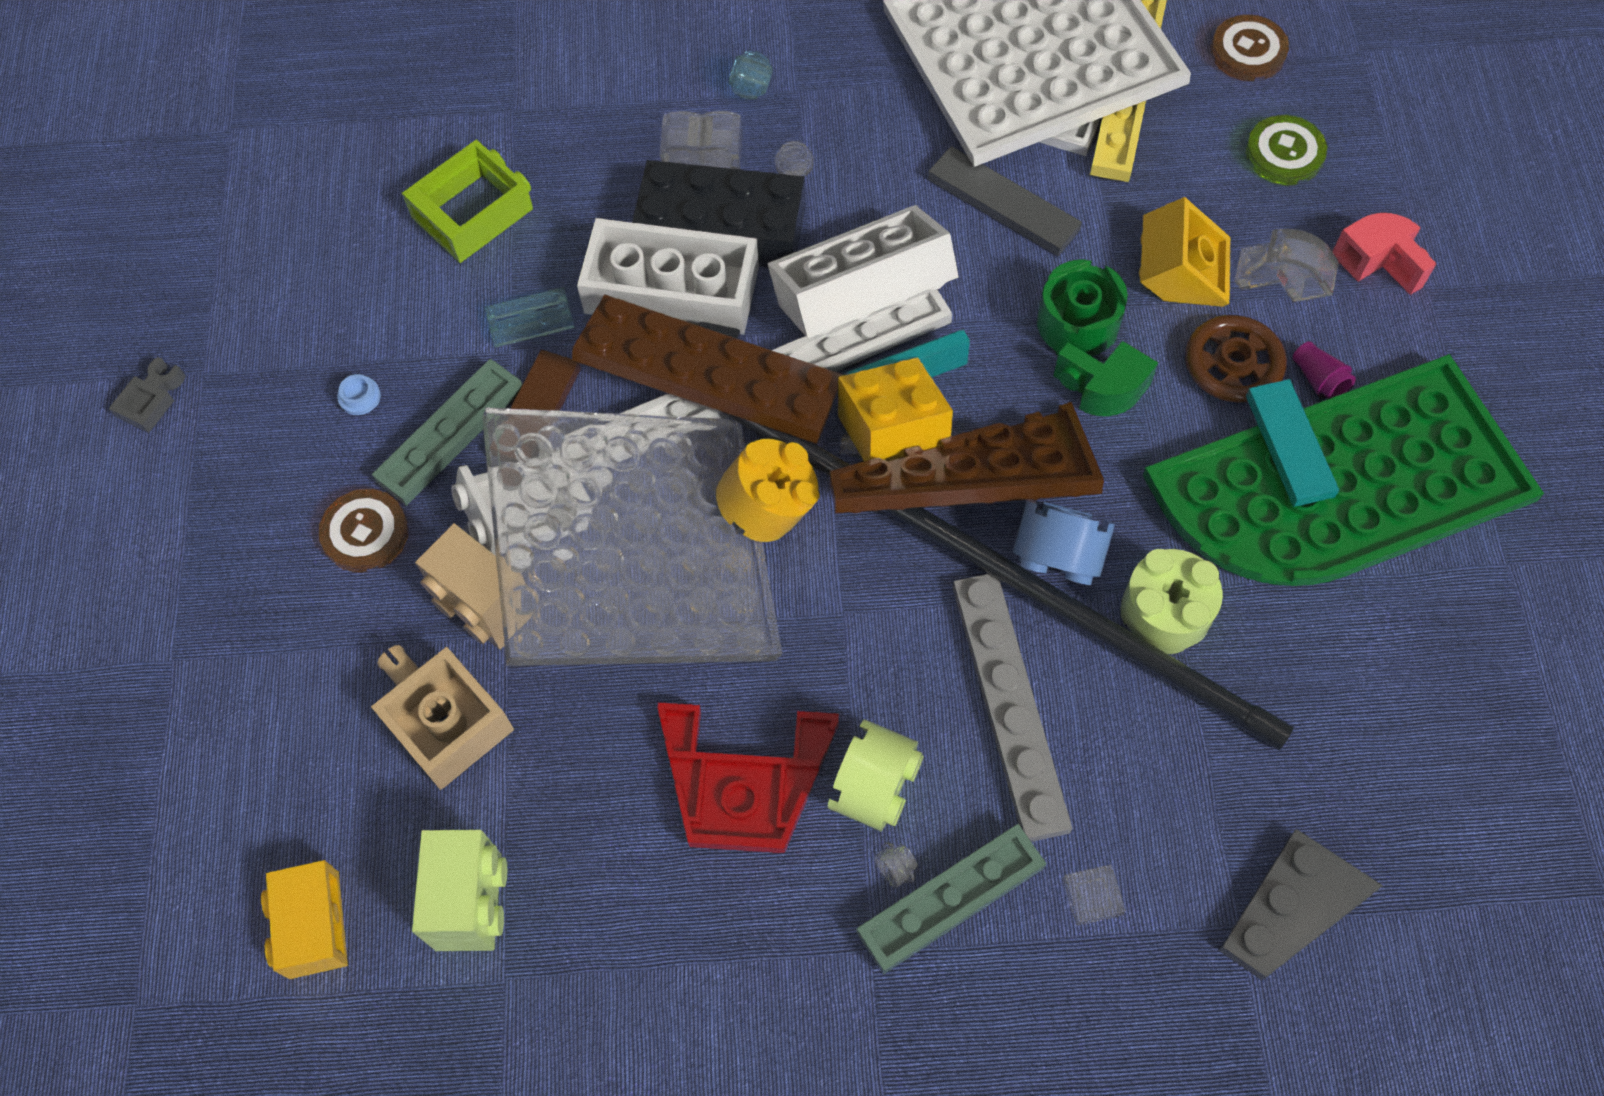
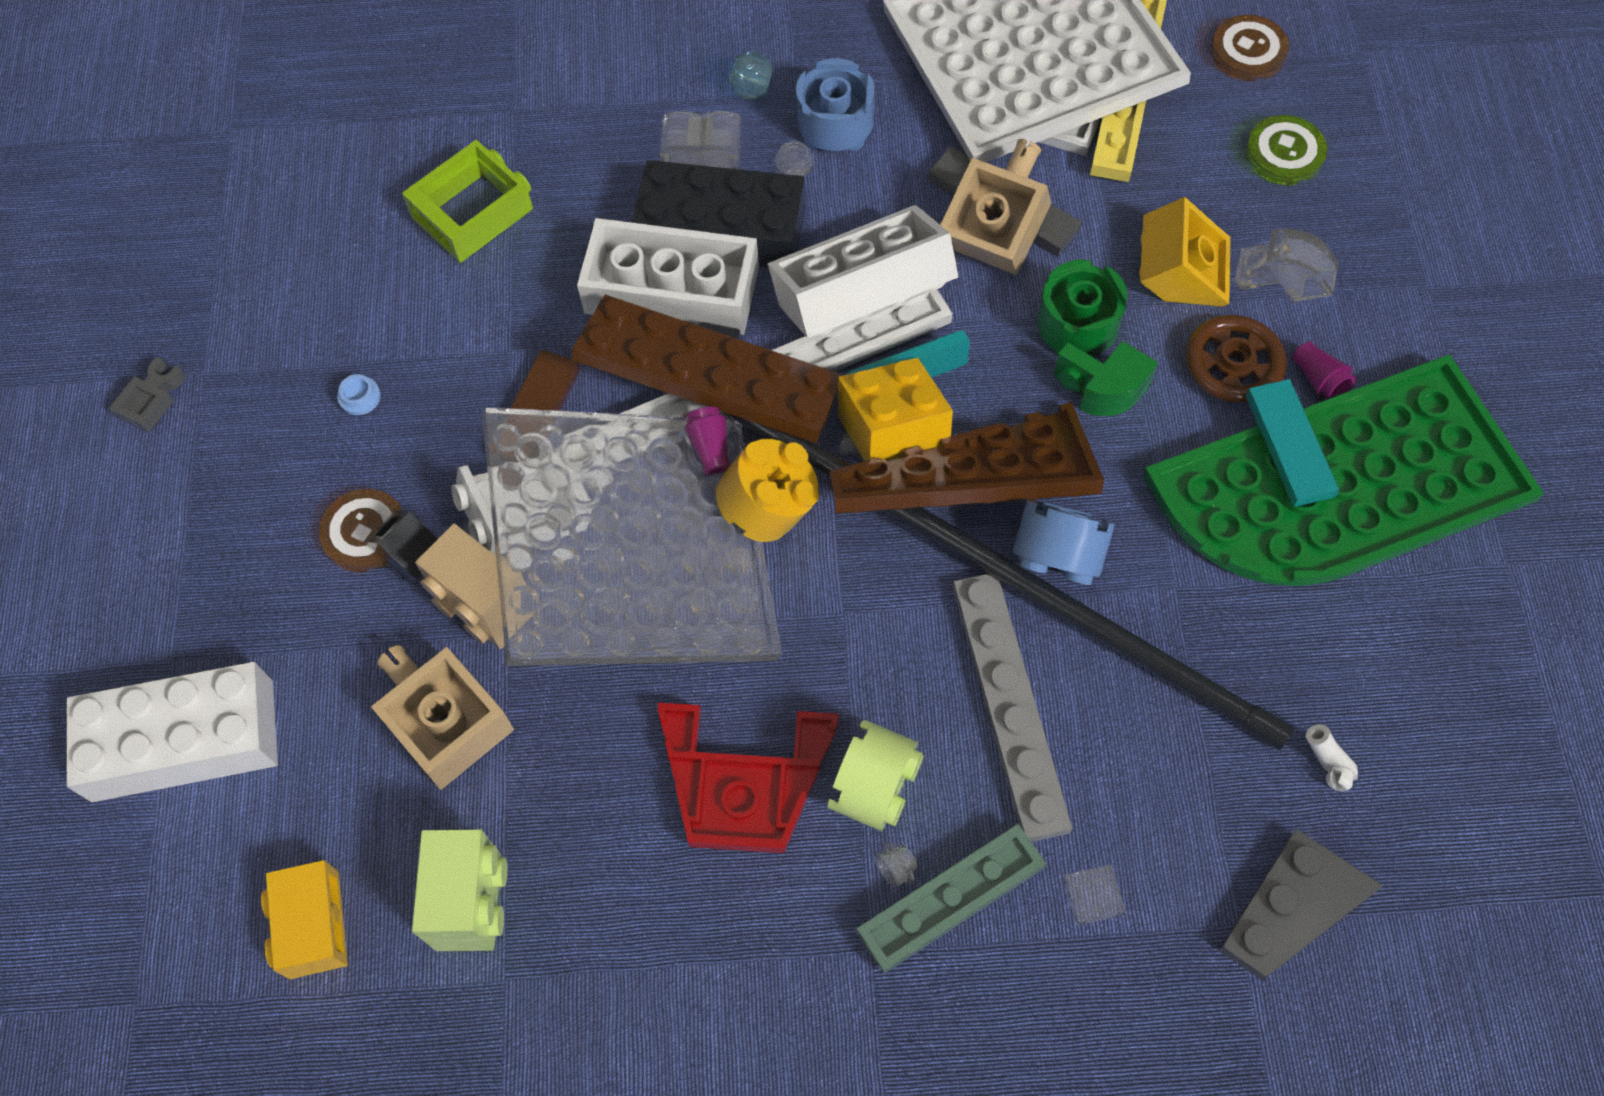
sand green plate [371,358,522,506] -> none
clear light blue tile [484,287,575,348] -> none
yellowish green brick [1121,549,1223,654] -> none
coral brick [1331,213,1437,295] -> none
none -> white brick [67,662,278,802]
none -> black brick [366,510,438,581]
none -> magenta cone [684,407,730,475]
none -> medium blue brick [796,58,875,151]
none -> tan brick [941,139,1051,275]
none -> white arm [1306,724,1358,792]

